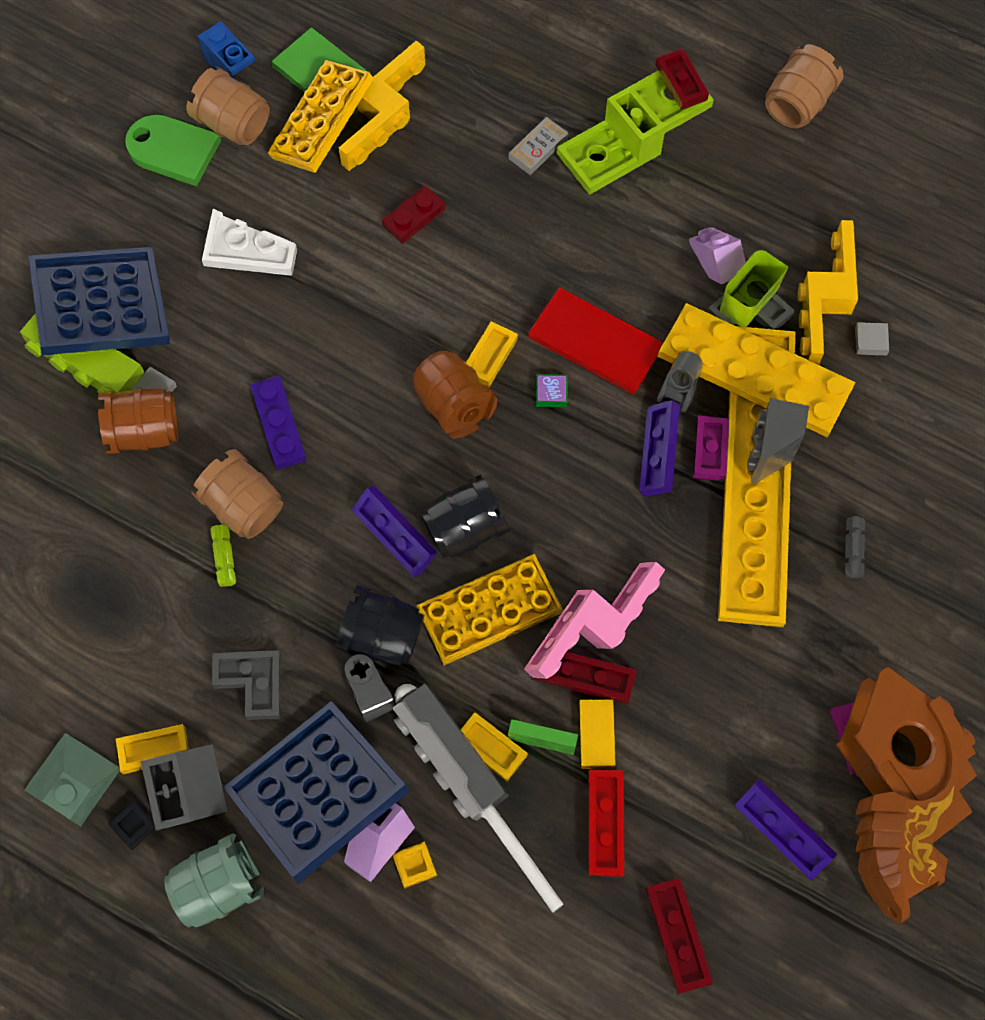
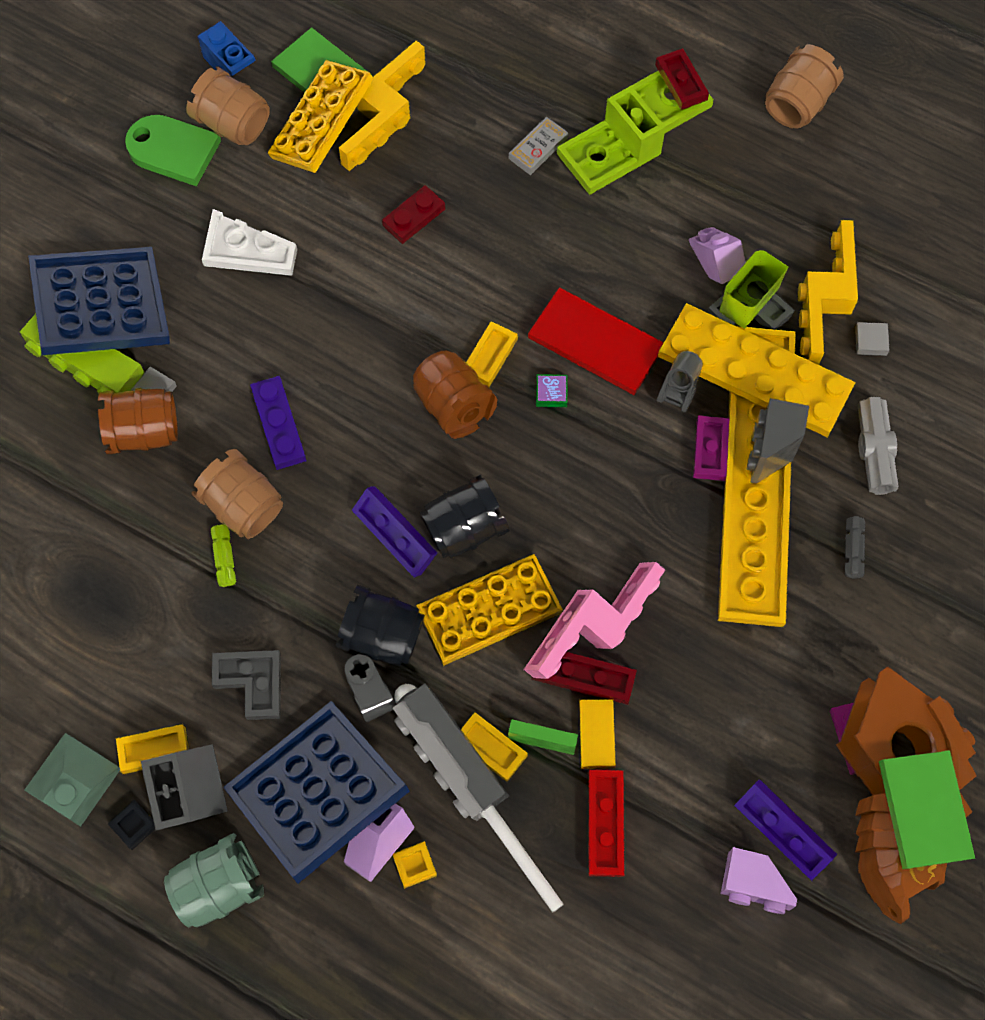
dark purple plate [639,400,680,497] -> none
dark red plate [646,878,713,995] -> none
none -> lavender slope [721,847,797,914]
none -> light grey piece [857,397,899,495]
none -> bright green tile [879,750,975,870]

